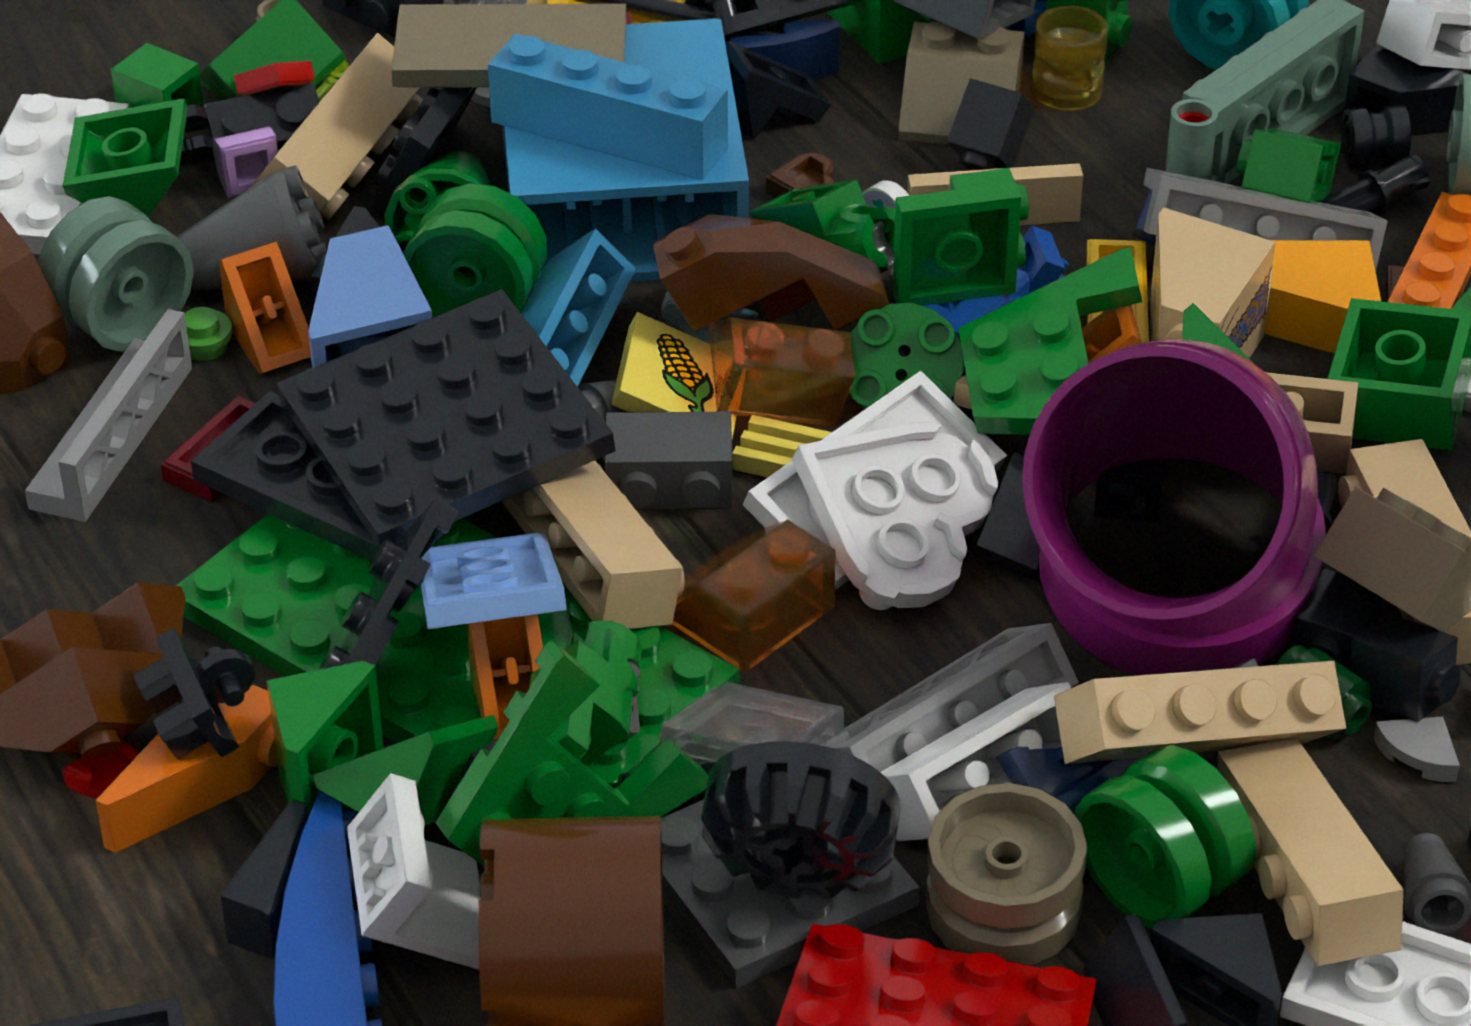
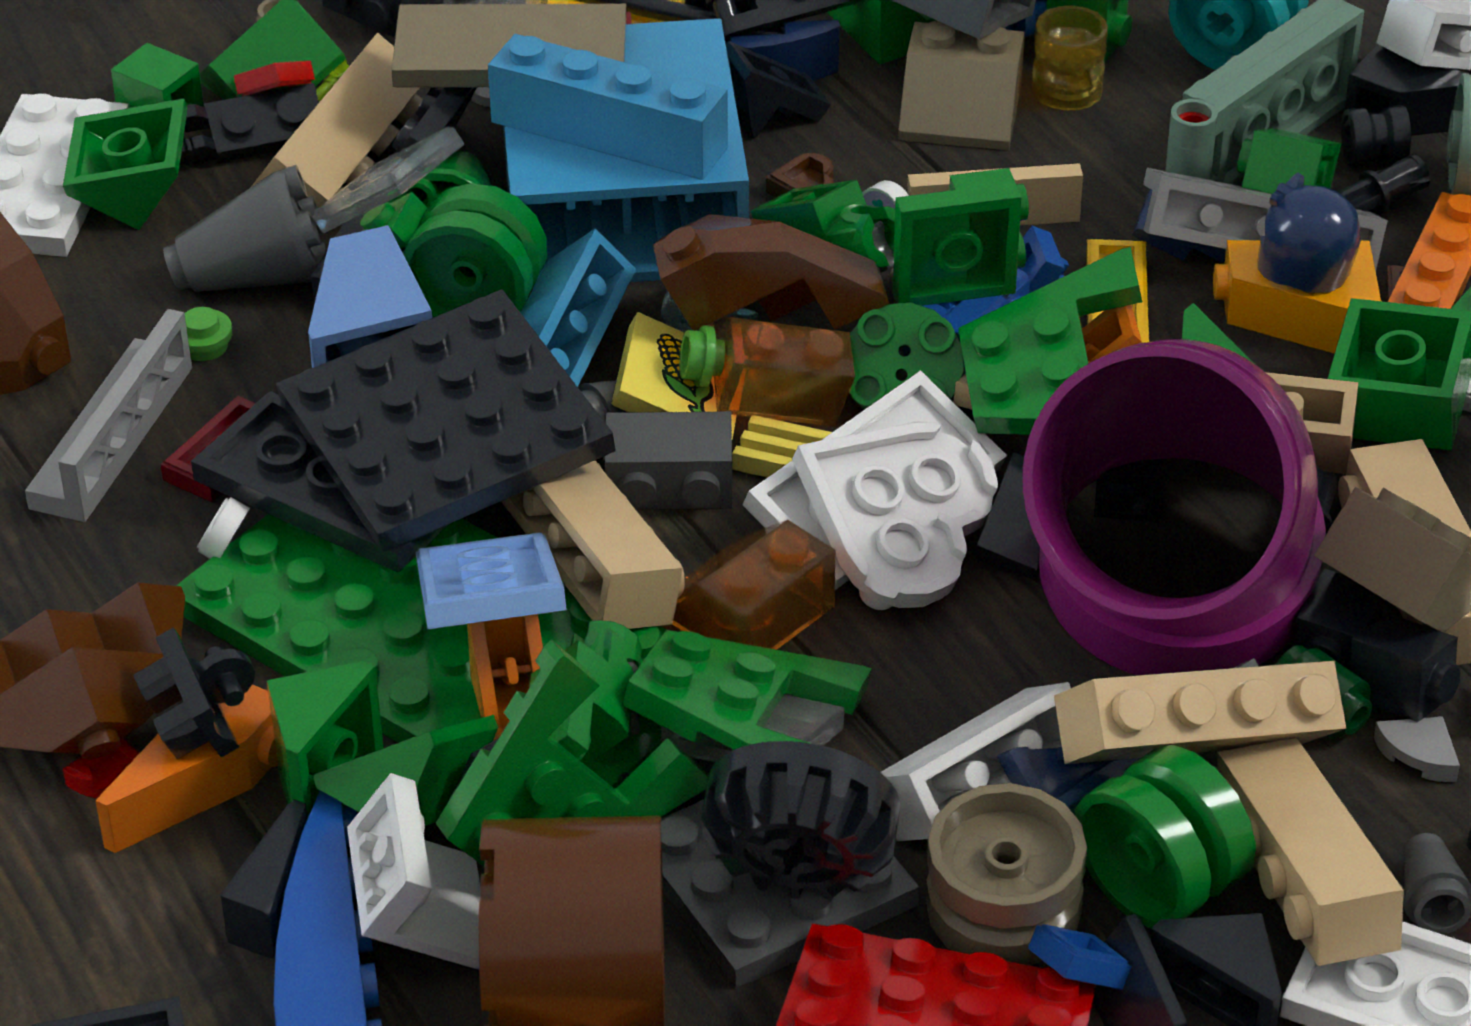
sand green wheel [38,196,194,352] -> none
lavender brick [213,126,278,198] -> none
orange slope [219,241,311,375] -> none
black wing [318,498,459,670] -> none
light grey fence [818,623,1079,772] -> none
black brick [947,78,1034,170] -> none
tan slope [1150,207,1276,358] -> none
none -> white tile [197,497,250,559]
none -> clear tile [312,127,464,234]
none -> green plate [360,192,428,249]
none -> green wing [623,630,872,751]
none -> bright green plate [679,325,725,388]
none -> blue tile [1028,924,1132,990]
none -> dark blue helmet [1257,172,1361,293]

